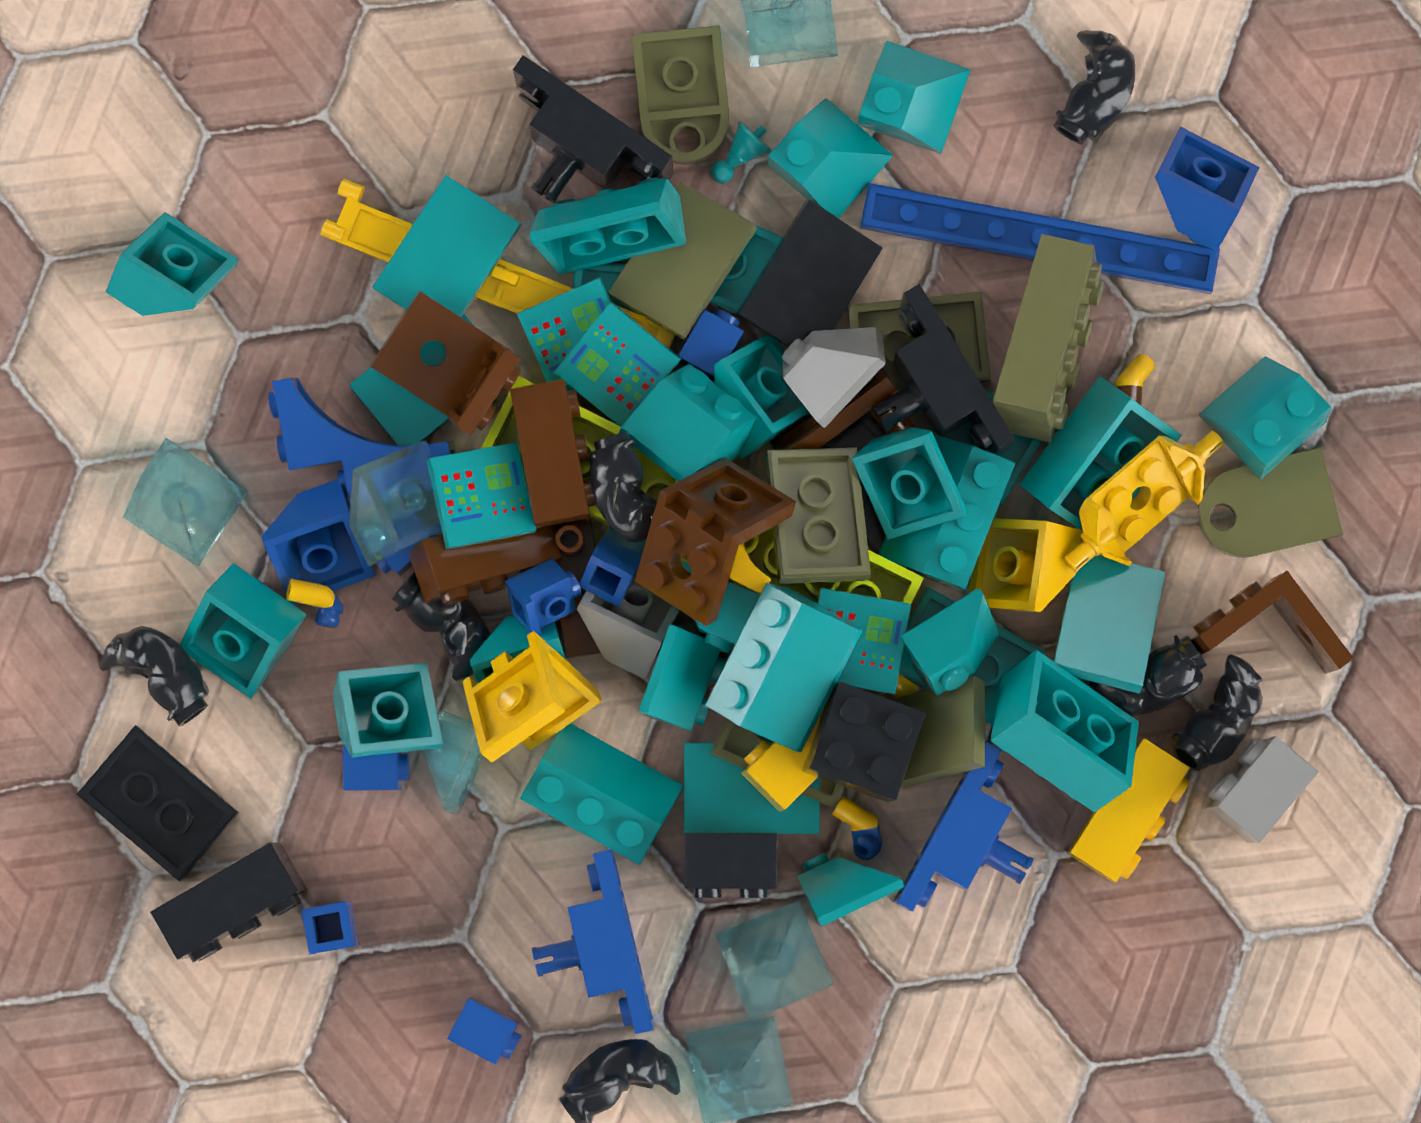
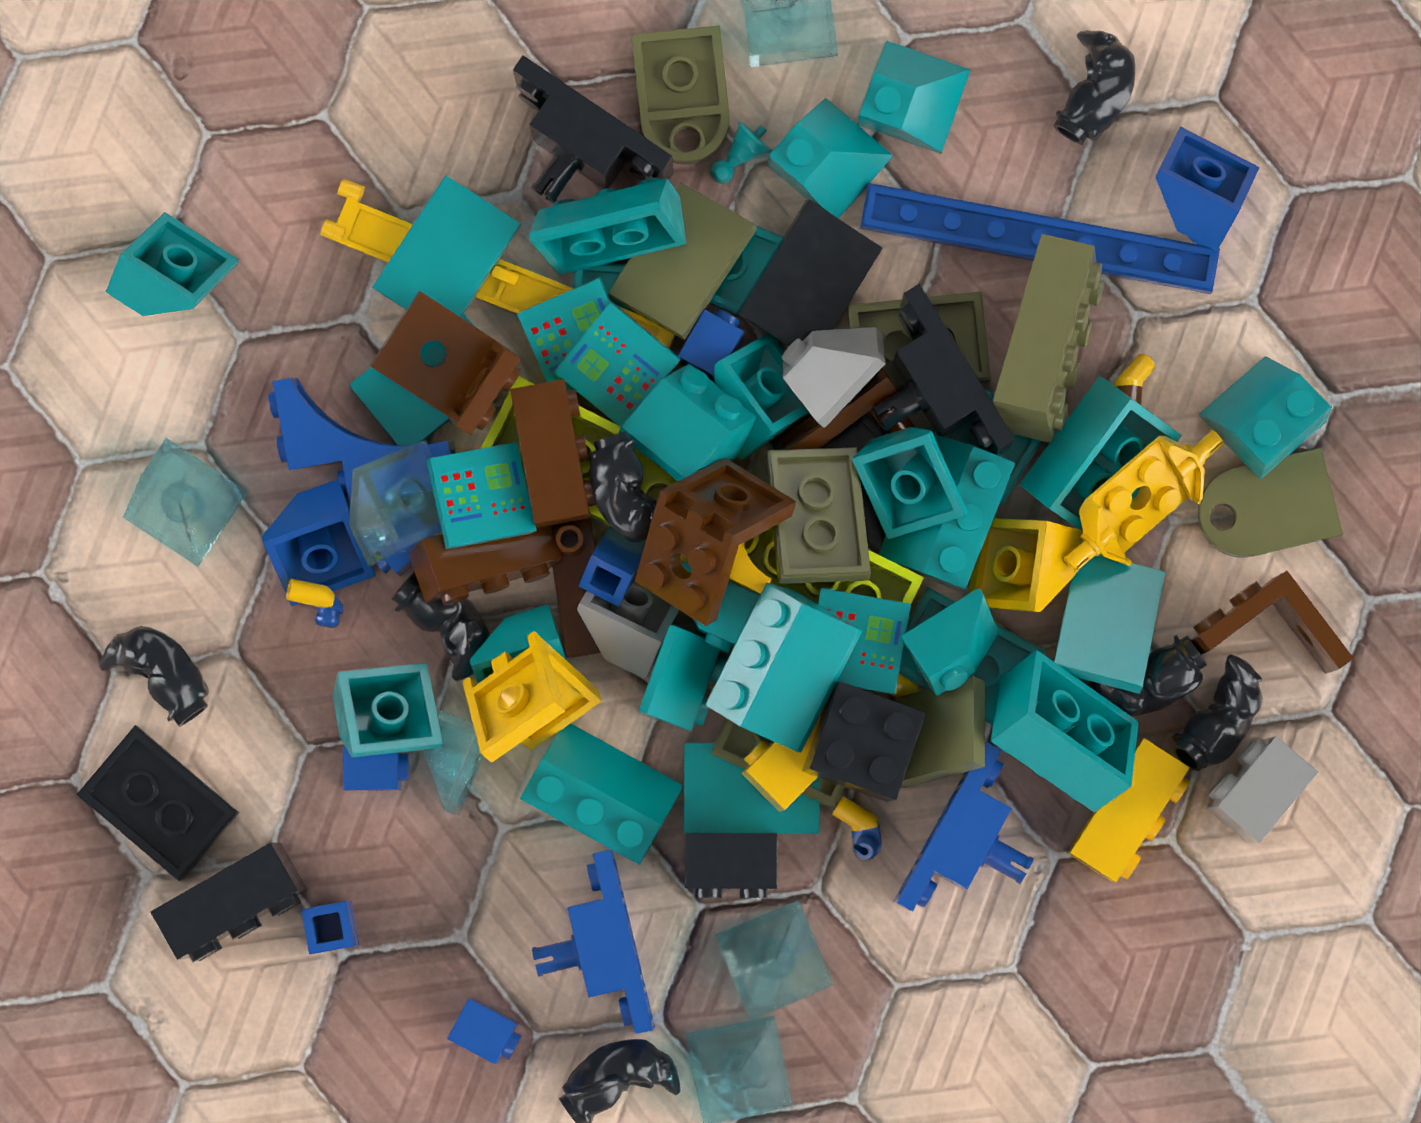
teal slope [180,563,307,699] -> none
blue brick [505,558,581,636] -> none
teal slope [797,852,905,926] -> none

